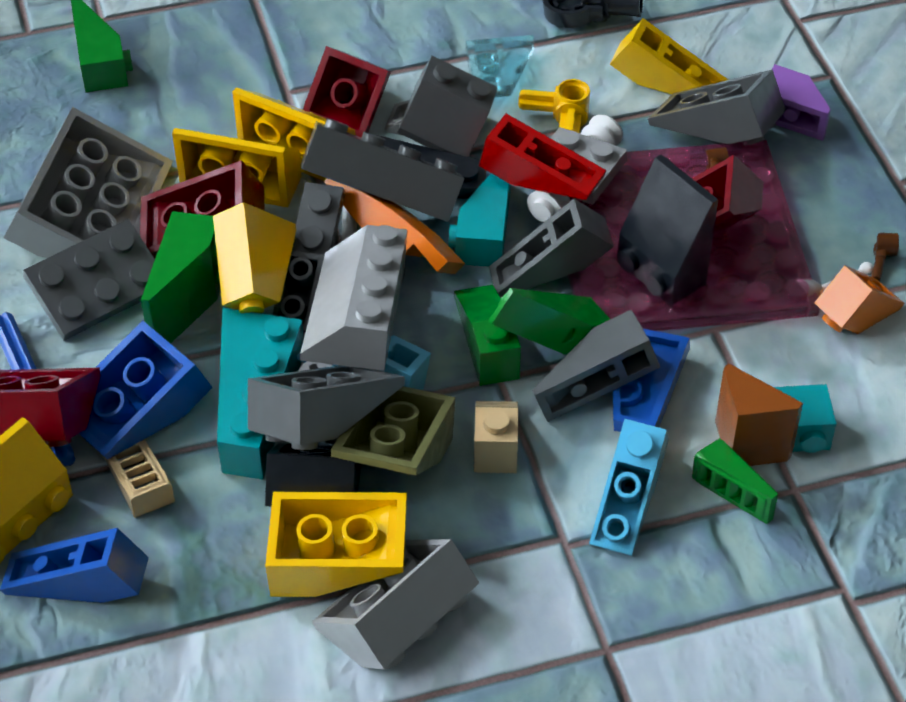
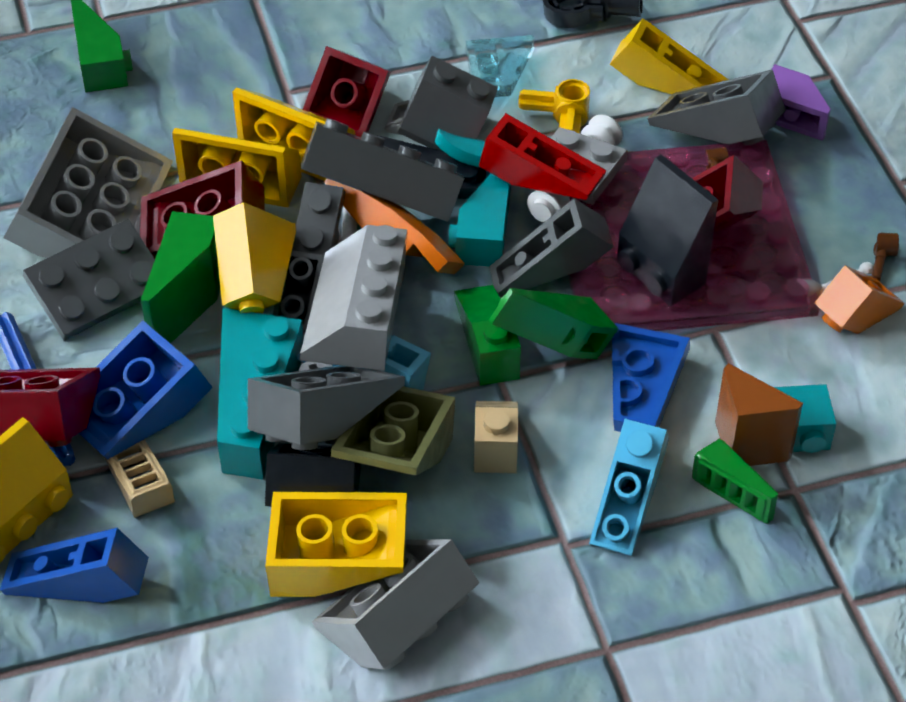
dark grey slope [532,309,660,422] -> none
none -> teal arm [435,129,485,167]

